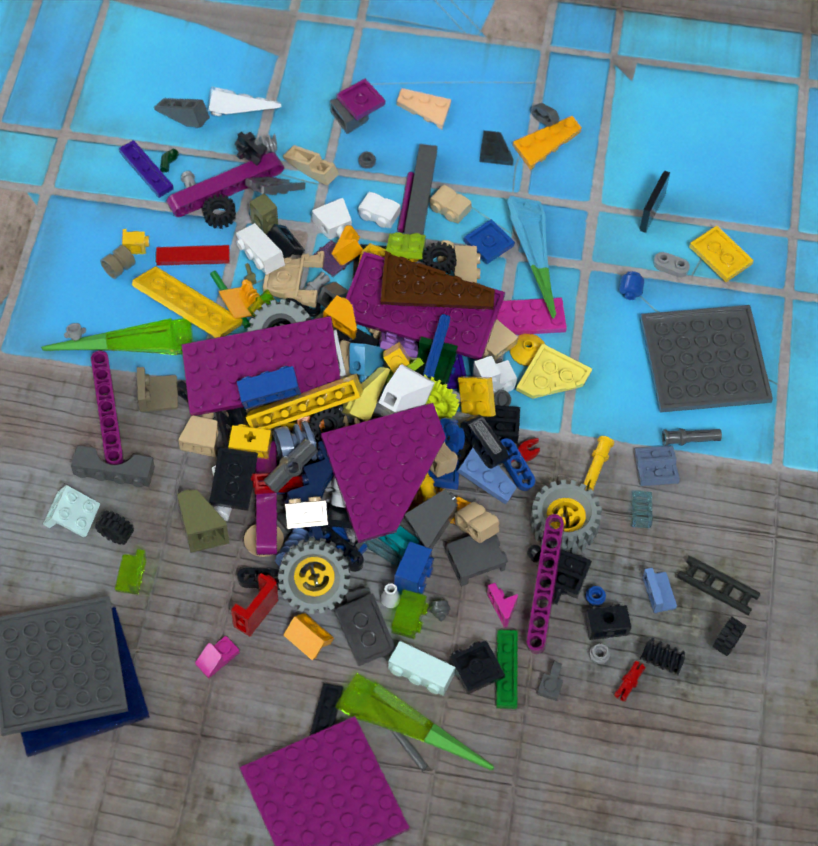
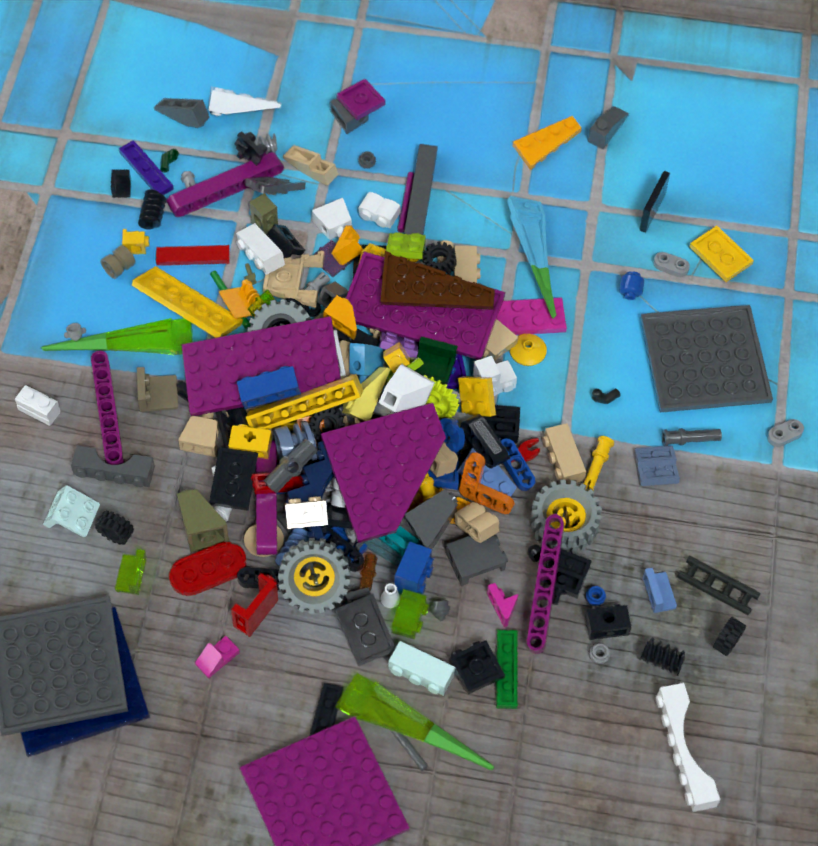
black tyre [203,194,236,229] -> none
light orange panel [284,613,334,660] -> none
light nougat wing [397,88,451,130] -> none
blue axle [423,314,450,379] -> none
tan brick [430,185,472,224] -> none
blue plate [464,219,515,264] -> none
clear smoke wing [480,130,514,166] -> none
dark grey plate [494,390,511,406] -> none
light yellow plate [516,343,592,399] -> none
dark grey beam [532,103,559,126] -> none
dark grey plate [537,661,563,701] -> none
red pin [614,661,646,702] -> none
clear light blue slope [631,491,653,528] -> none
none -> white brick [15,385,61,426]
none -> black panel [111,170,131,198]
none -> black piece [138,189,167,230]
none -> red tile [169,542,247,596]
none -> clear orange axle [360,554,378,592]
none -> orange beam [459,452,515,514]
none -> tan brick [542,423,586,484]
none -> dark grey slope [588,106,629,149]
none -> pearl dark grey arm [592,388,621,404]
none -> white arch [656,683,720,812]
none -> light grey plate [767,419,804,447]

